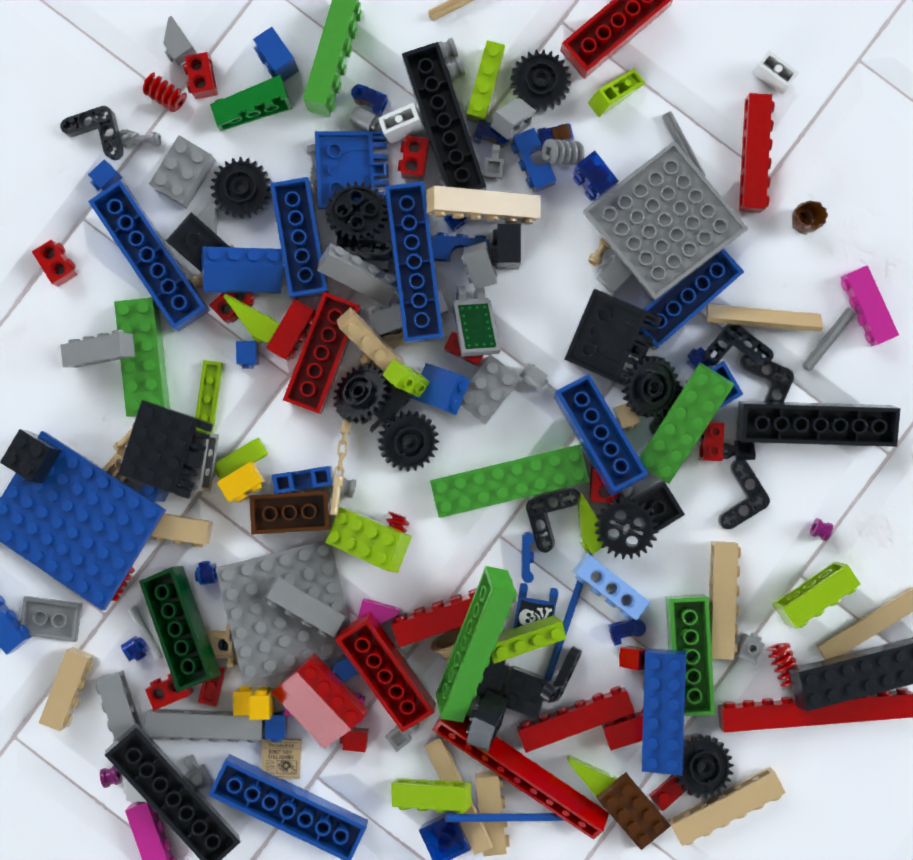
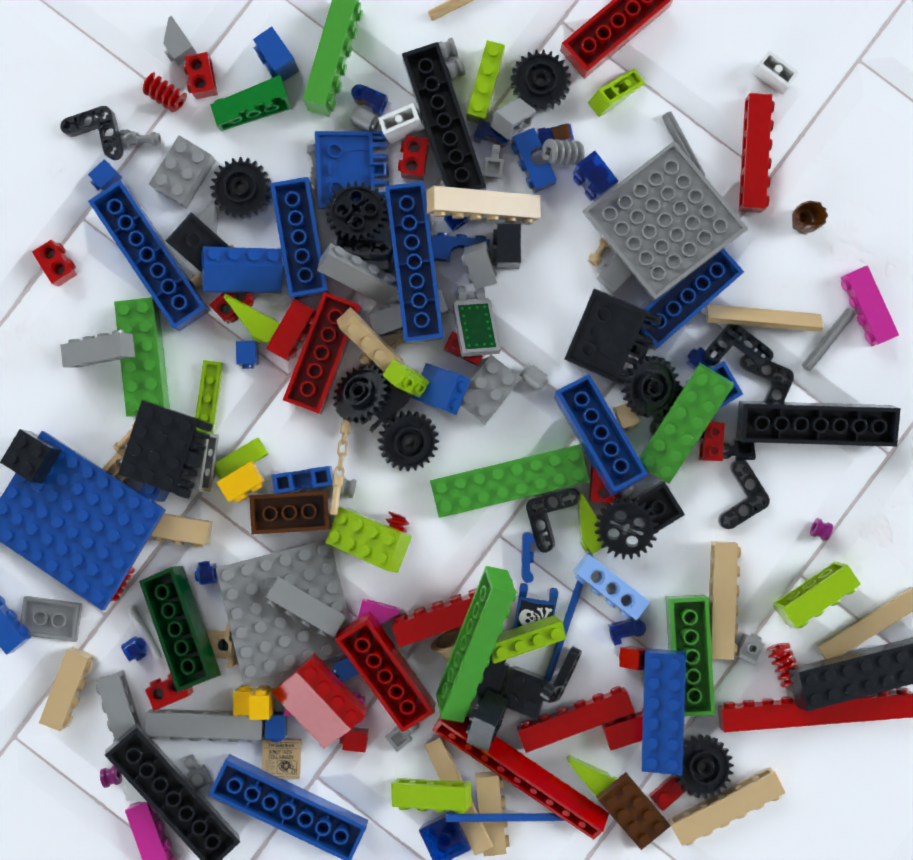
red plate [197,666,227,707] -> none

